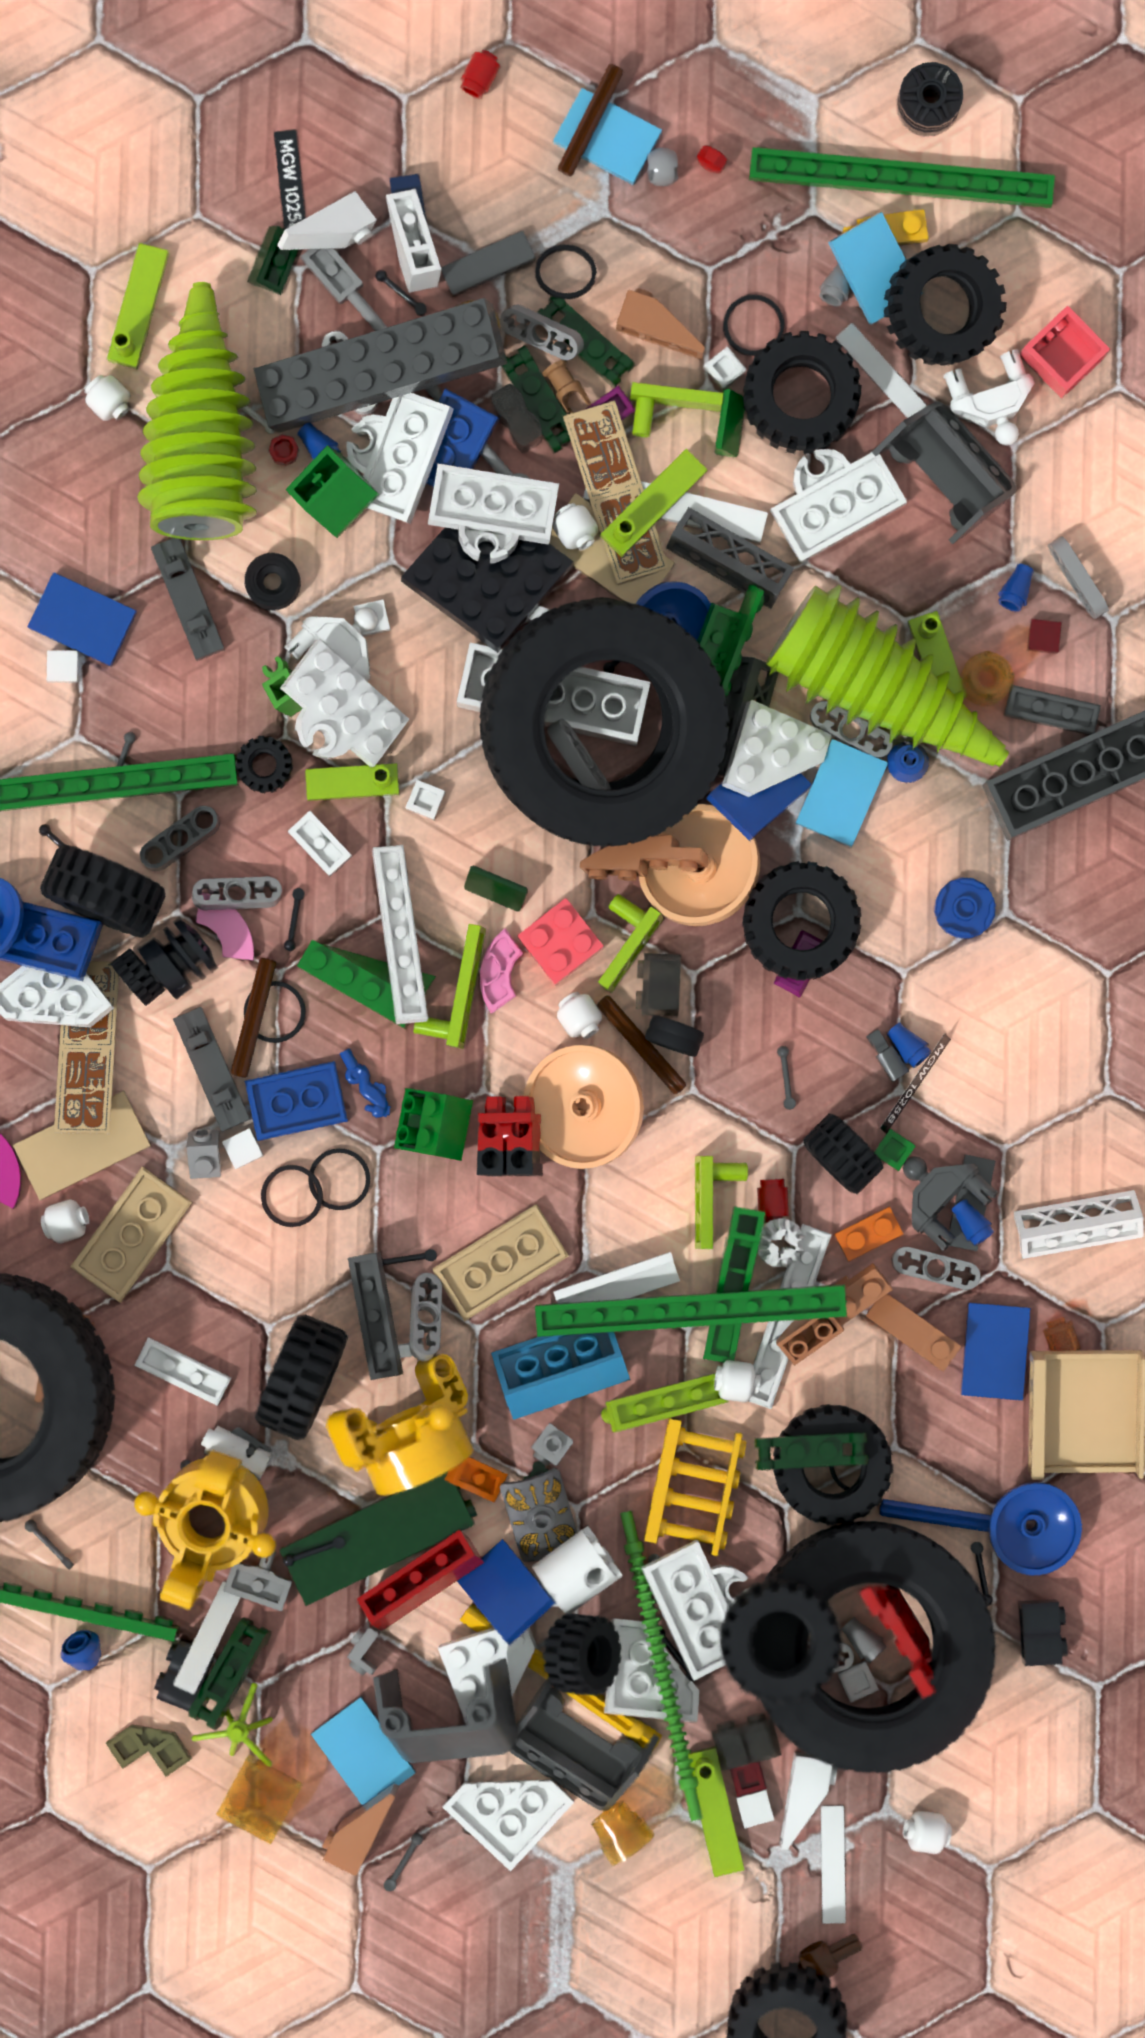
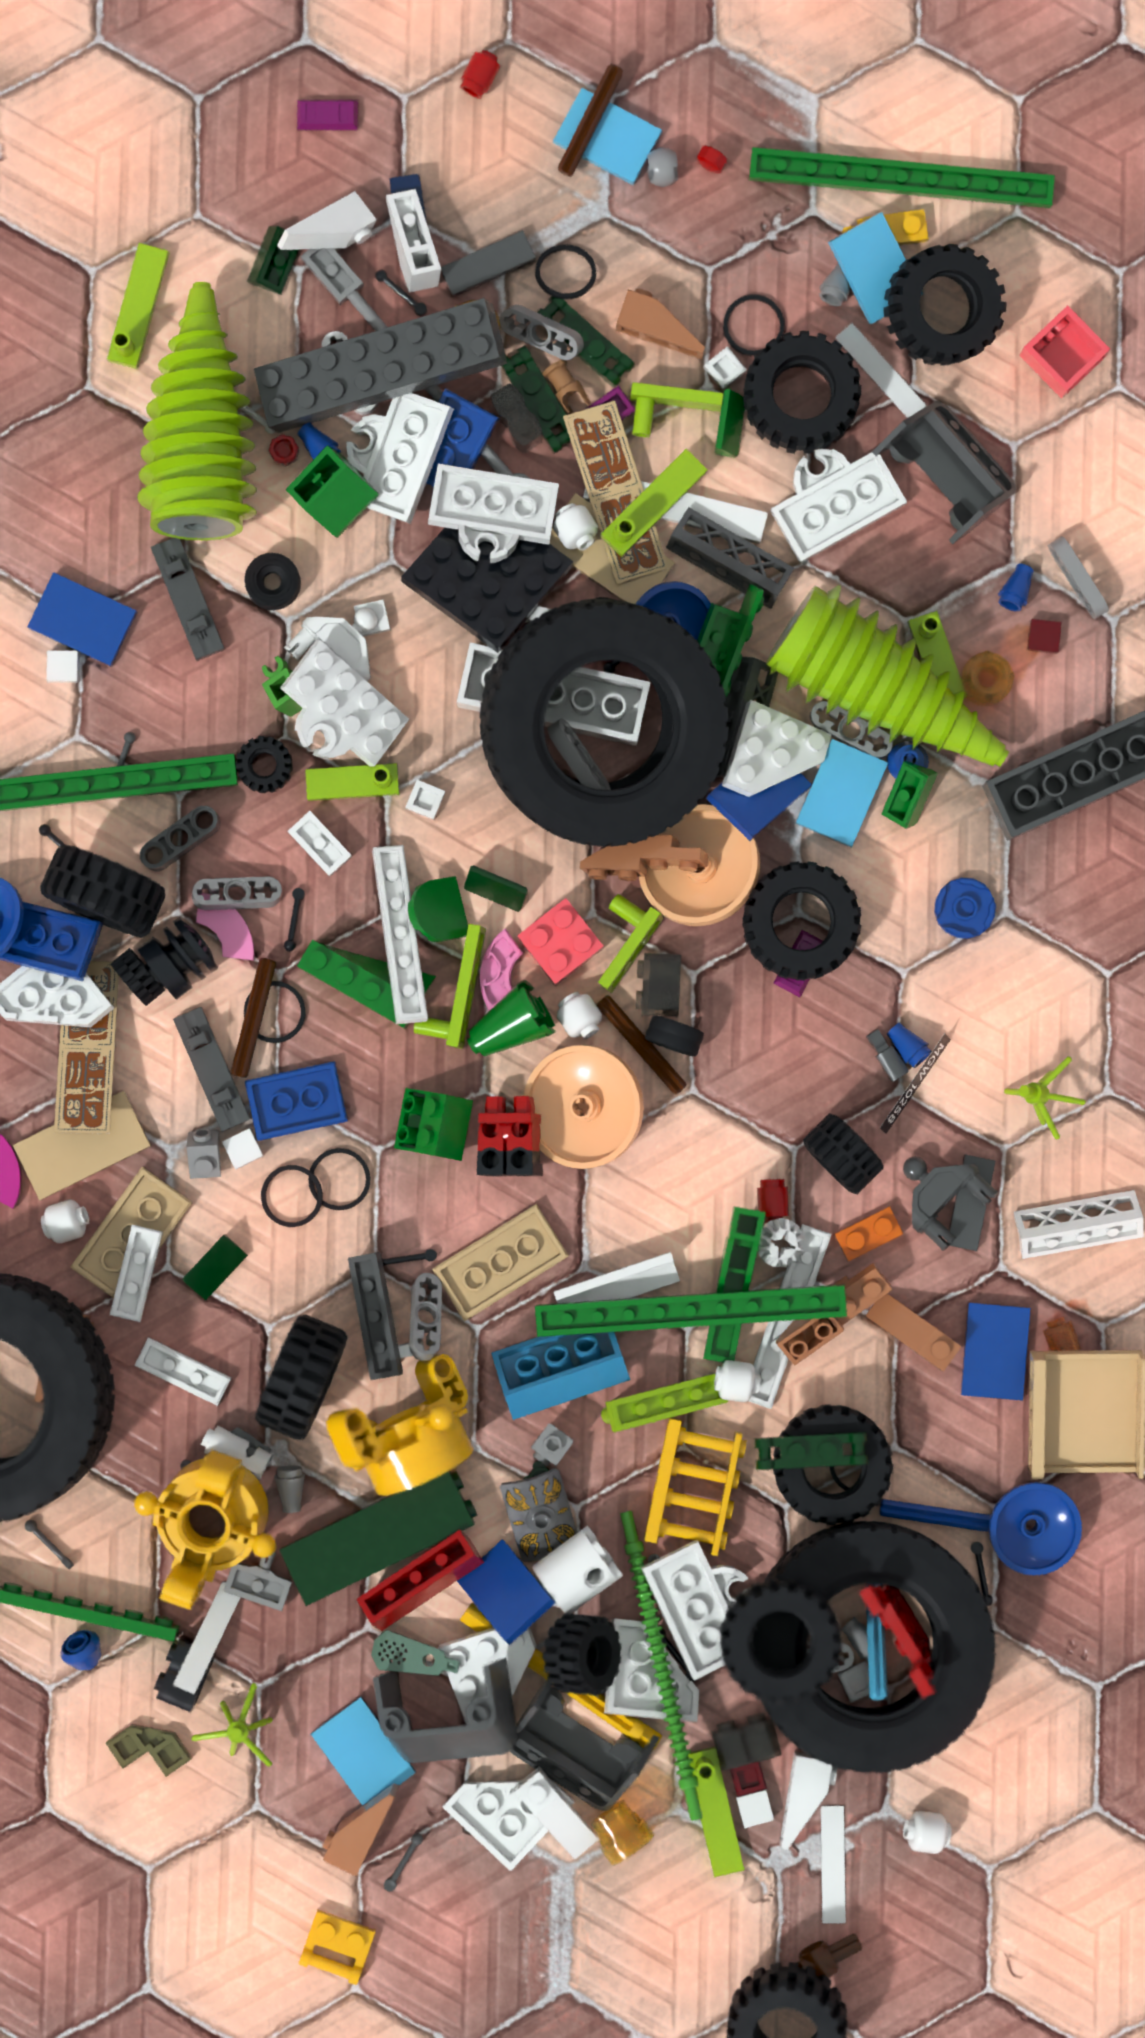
white head [85,375,130,421] -> none
dark green plate [188,1617,272,1730] -> none
clear yellow brick [216,1754,303,1845] -> none
black sticker [274,130,306,229] -> none
black hinge [283,1536,345,1566] -> none
blue animal [339,1048,391,1118] -> none
light grey bracket [347,1624,380,1675] -> none
orange plate [444,1457,507,1503] -> none
lime piece [695,1156,748,1249] -> none
dark grey hinge [777,1046,796,1110] -> none
green plate [874,1129,916,1171] -> none
light grey beam [891,1247,980,1290] -> none
black wheel [897,62,963,137] -> none
white connector [943,349,1035,445] -> none
blue cone [951,1199,994,1246] -> none
dark grey tile [1004,685,1101,735] -> none
black brick [1019,1599,1068,1666] -> none
none -> white tile [110,1225,163,1322]
none -> dark green slope [182,1234,248,1300]
none -> light grey cone [274,1465,305,1513]
none -> magenta tile [297,100,358,130]
none -> yellow plate [298,1909,376,1985]
none -> sand green piece [371,1630,460,1675]
none -> green tile [408,876,468,942]
none -> green cone [467,980,556,1057]
none -> white slope [515,1766,599,1859]
none -> medium azure axle [865,1583,888,1700]
none -> green slope [881,761,938,829]
none -> lime plant [1004,1056,1086,1140]

